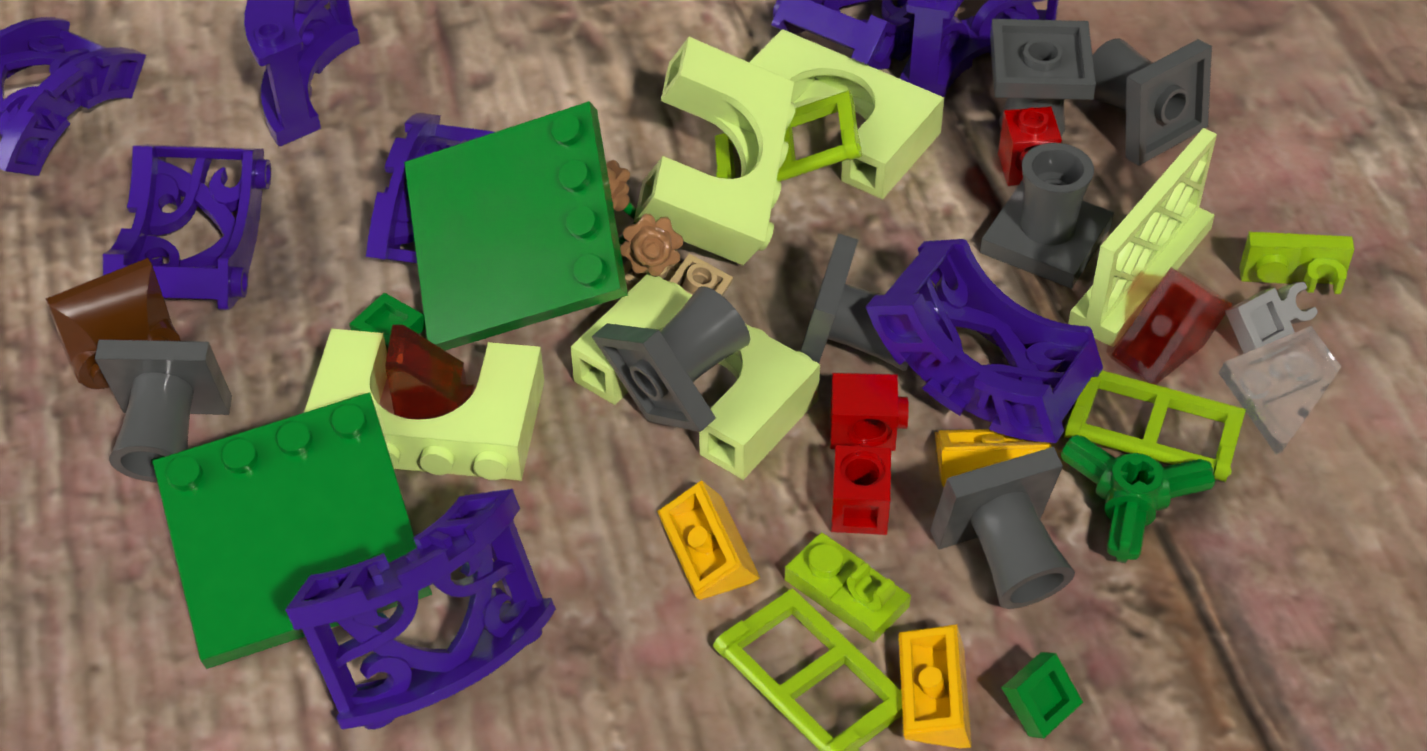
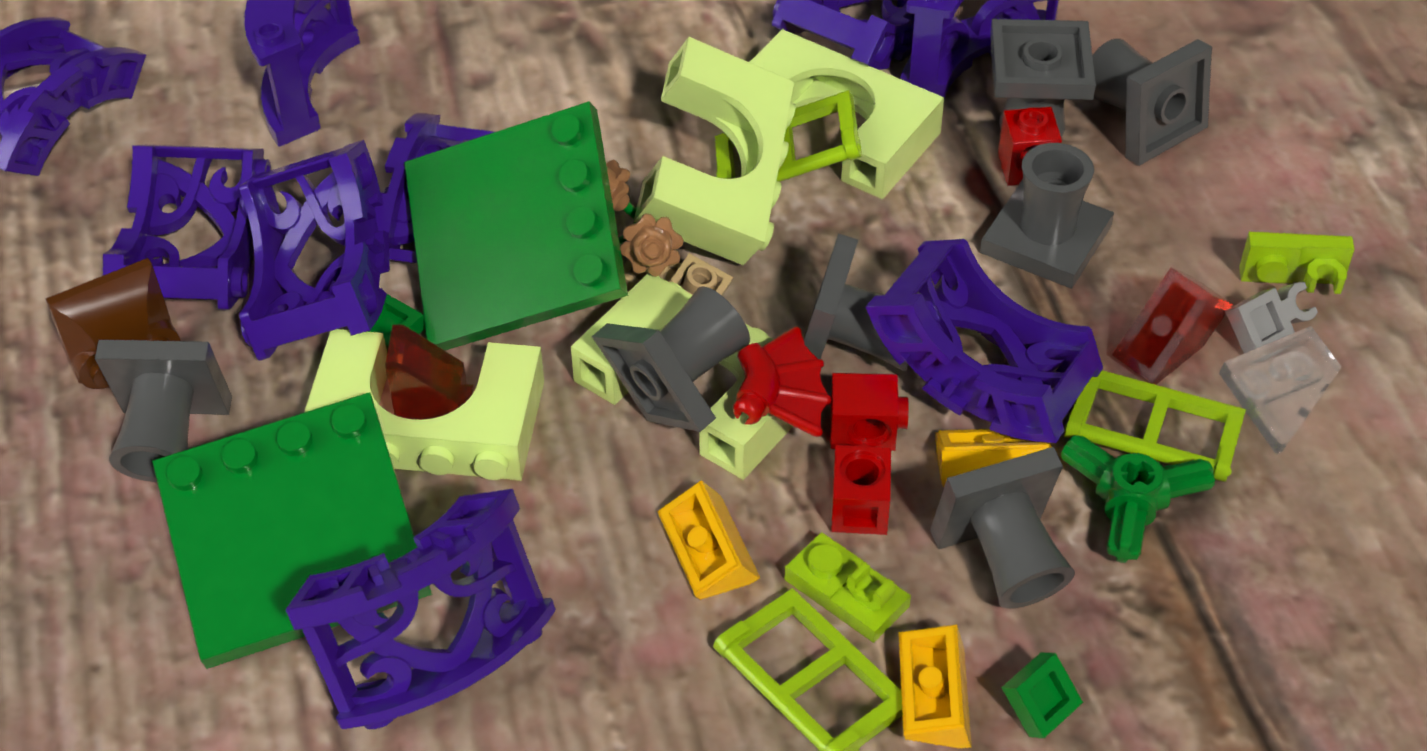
yellowish green fence [1068,128,1217,347] -> none
none -> dark purple fence [239,140,390,361]
none -> red arm [733,327,832,437]

